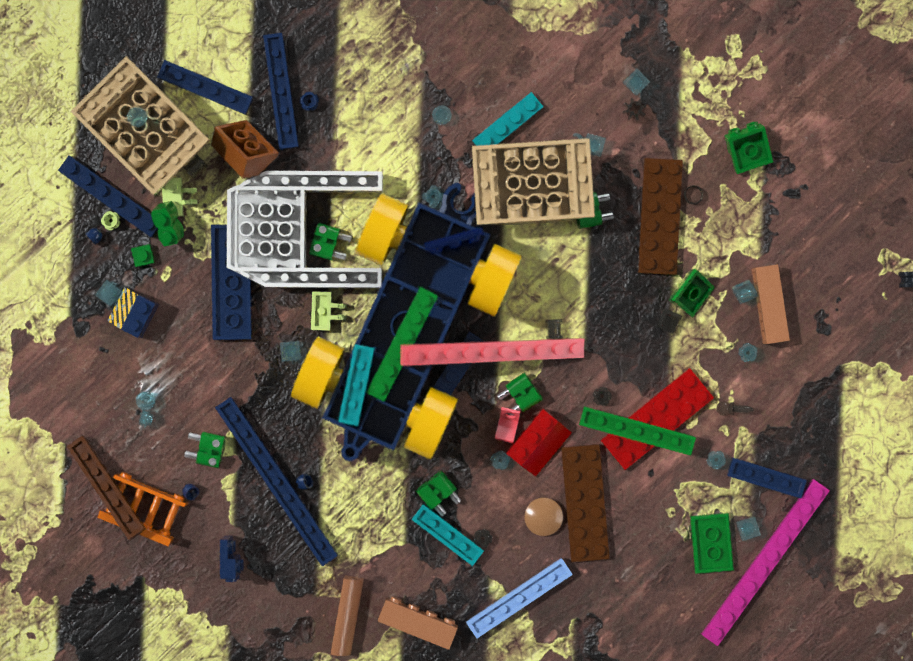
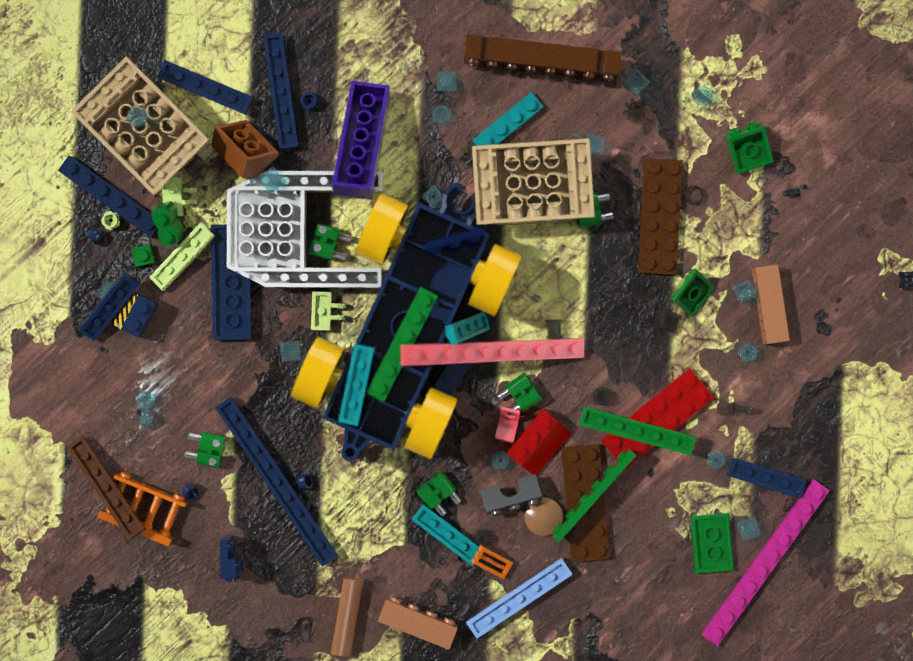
none -> dark blue plate [78,272,140,341]
none -> yellowish green tile [149,222,215,291]
none -> clear light blue plate [258,167,286,194]
none -> dark purple brick [332,81,391,200]
none -> clear light blue plate [437,71,456,92]
none -> teal plate [445,312,490,345]
none -> reddish brown brick [464,34,622,83]
none -> orange tile [471,545,513,579]
none -> dark grey arch [480,474,542,516]
none -> green plate [552,449,636,542]
none -> clear light blue plate [693,86,712,105]

